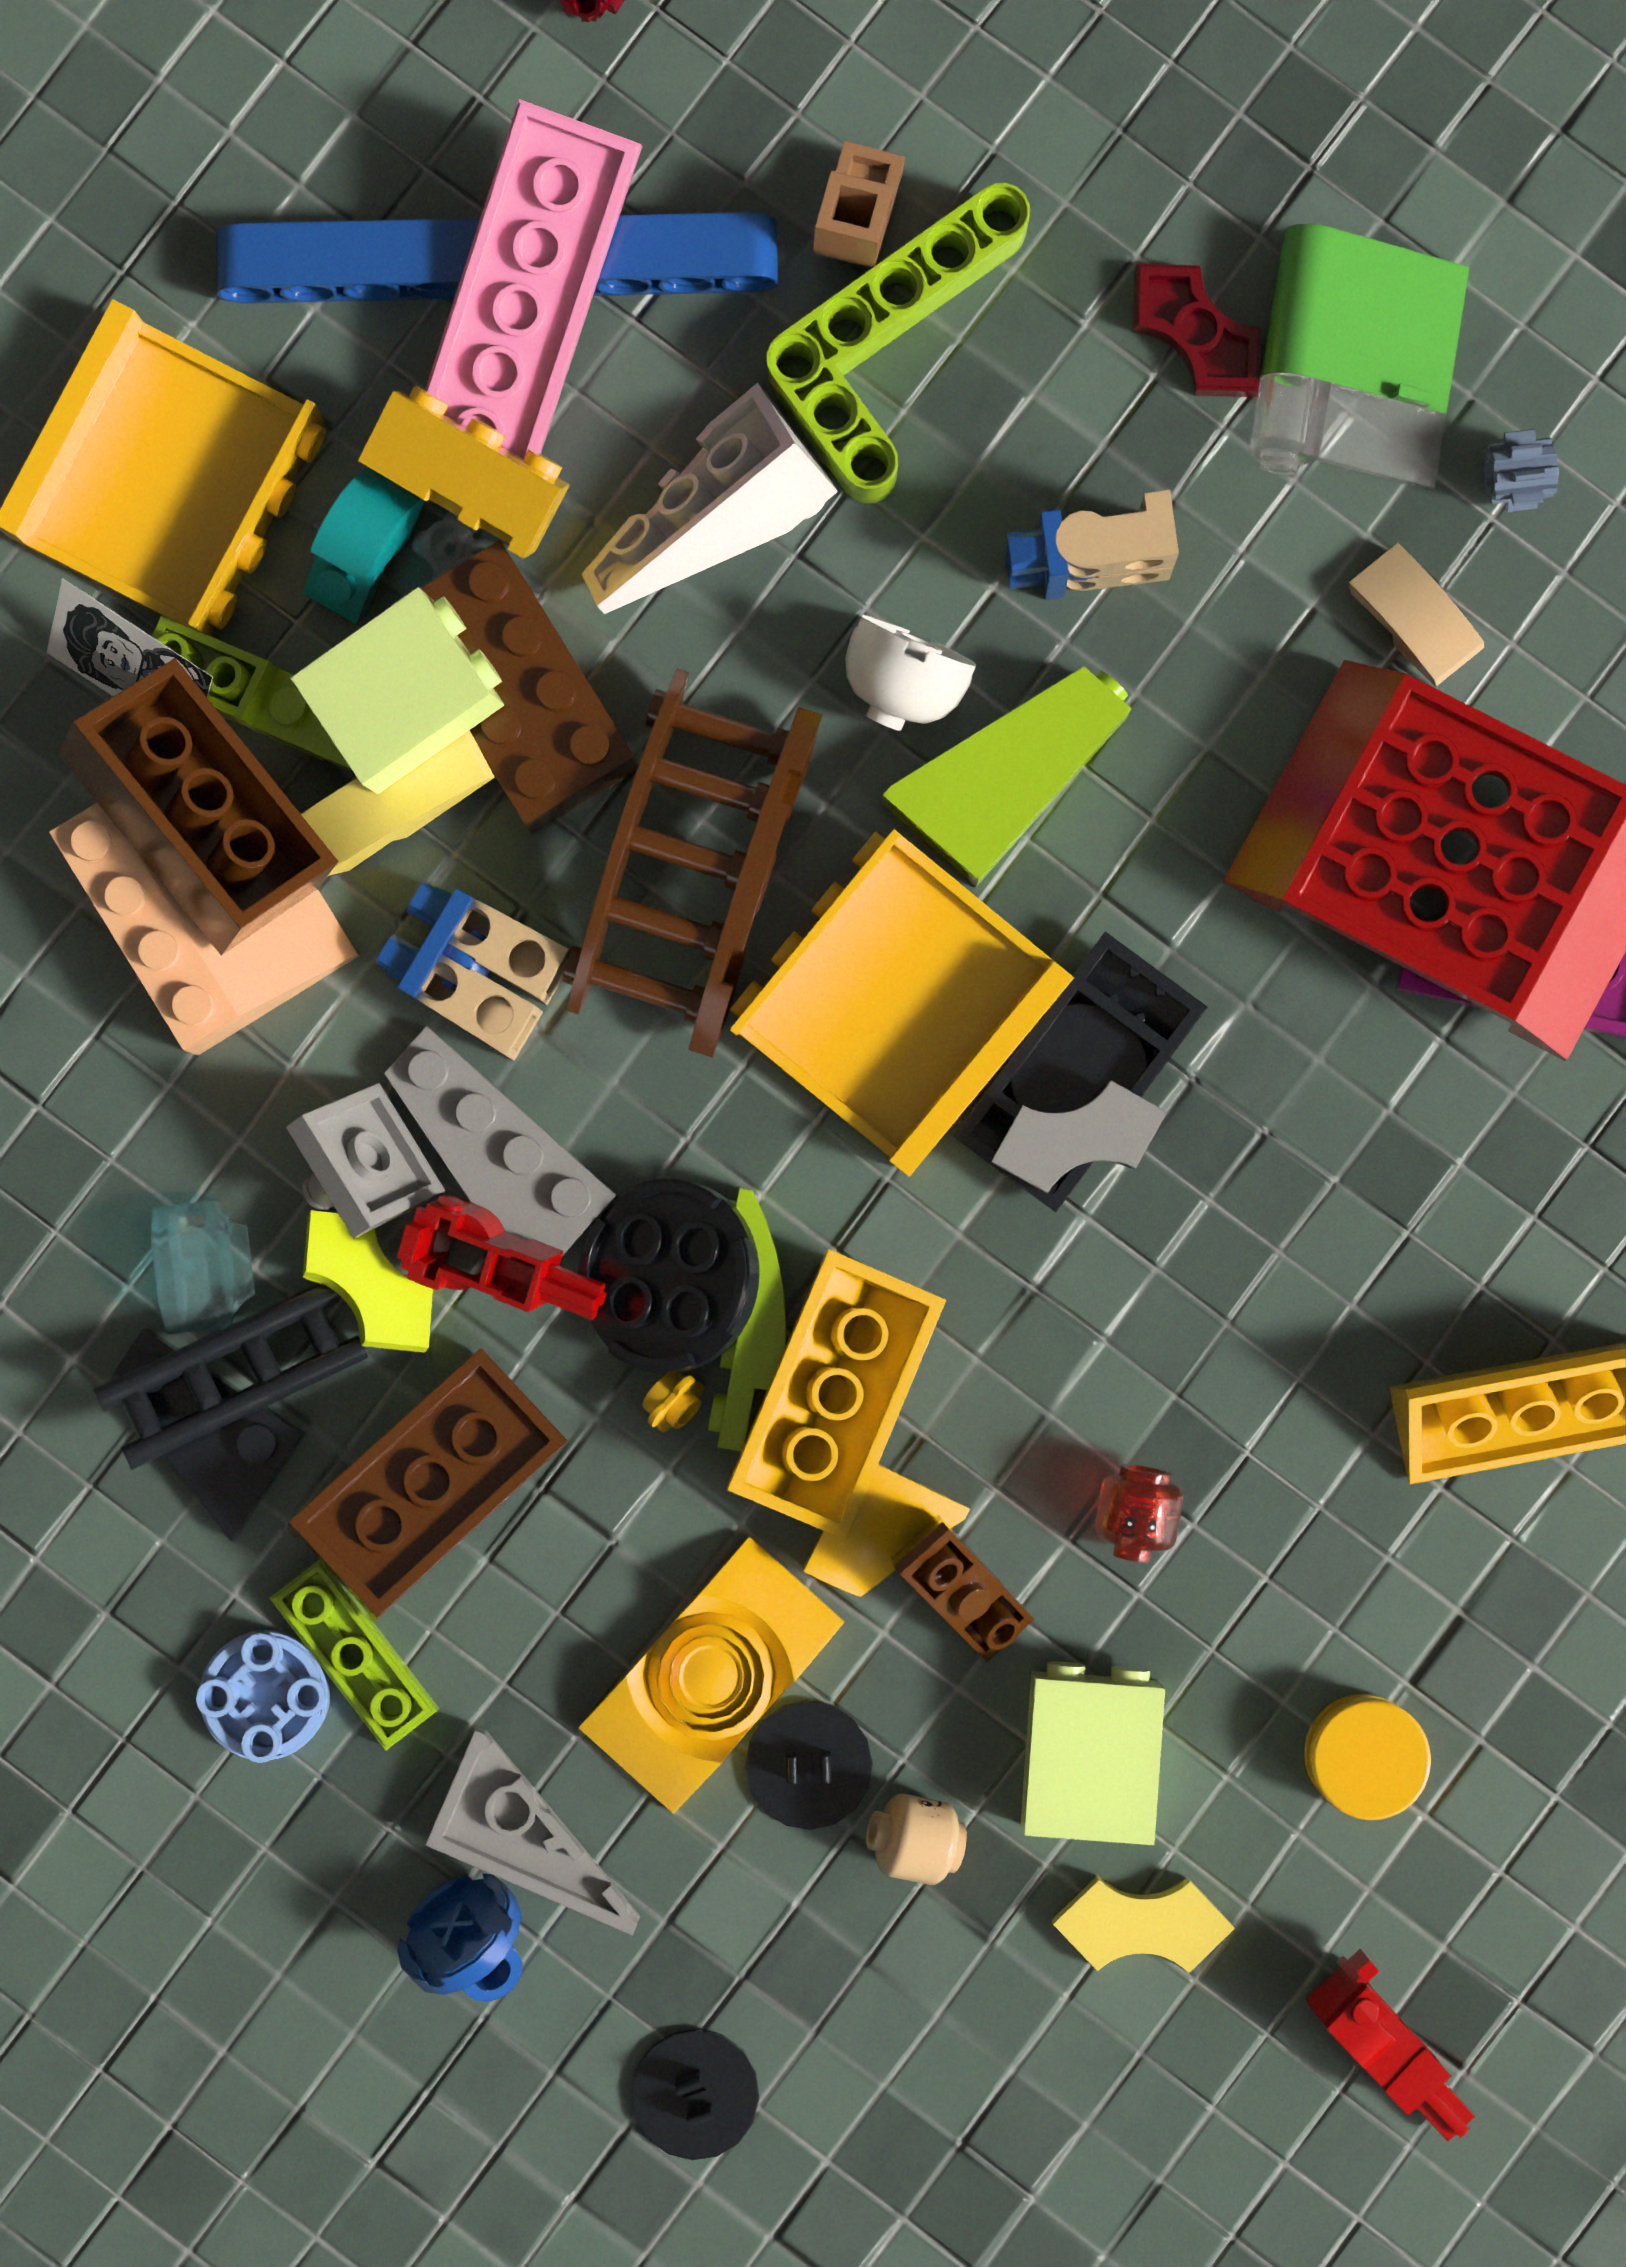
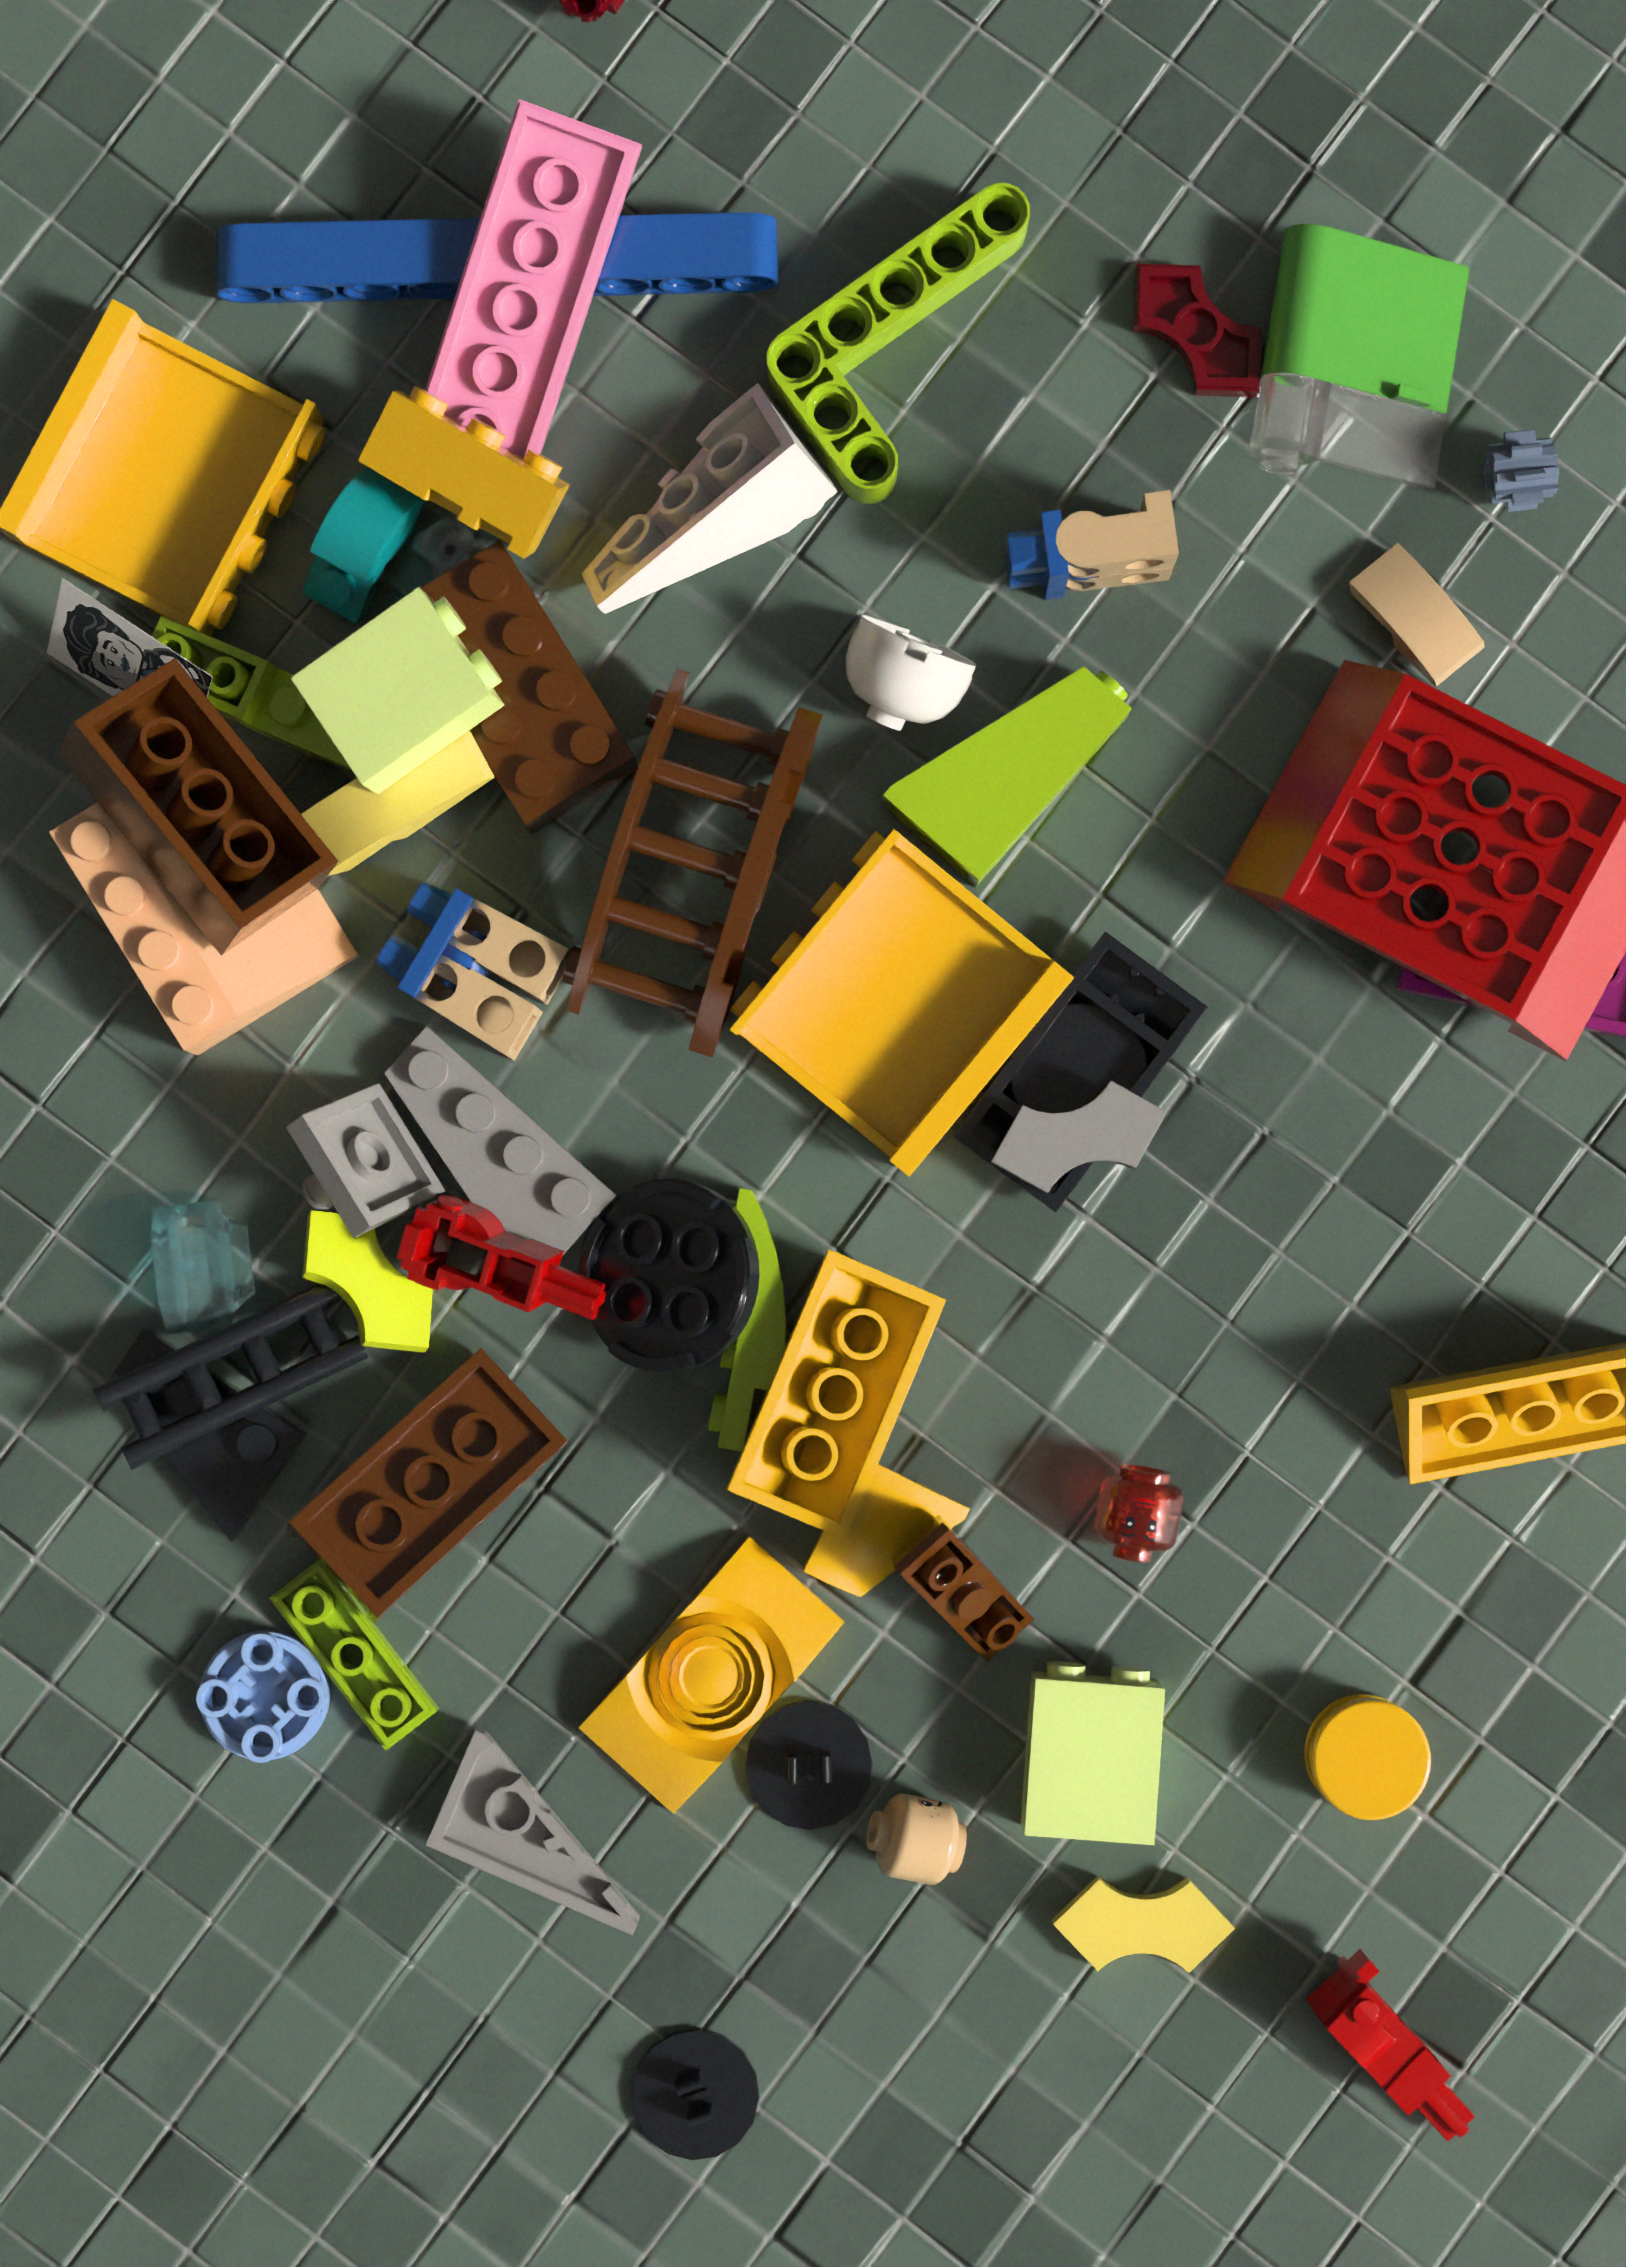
blue tile [397,1873,522,2002] -> none
yellow plate [642,1372,705,1433] -> none
medium nougat brick [813,141,905,269] -> none

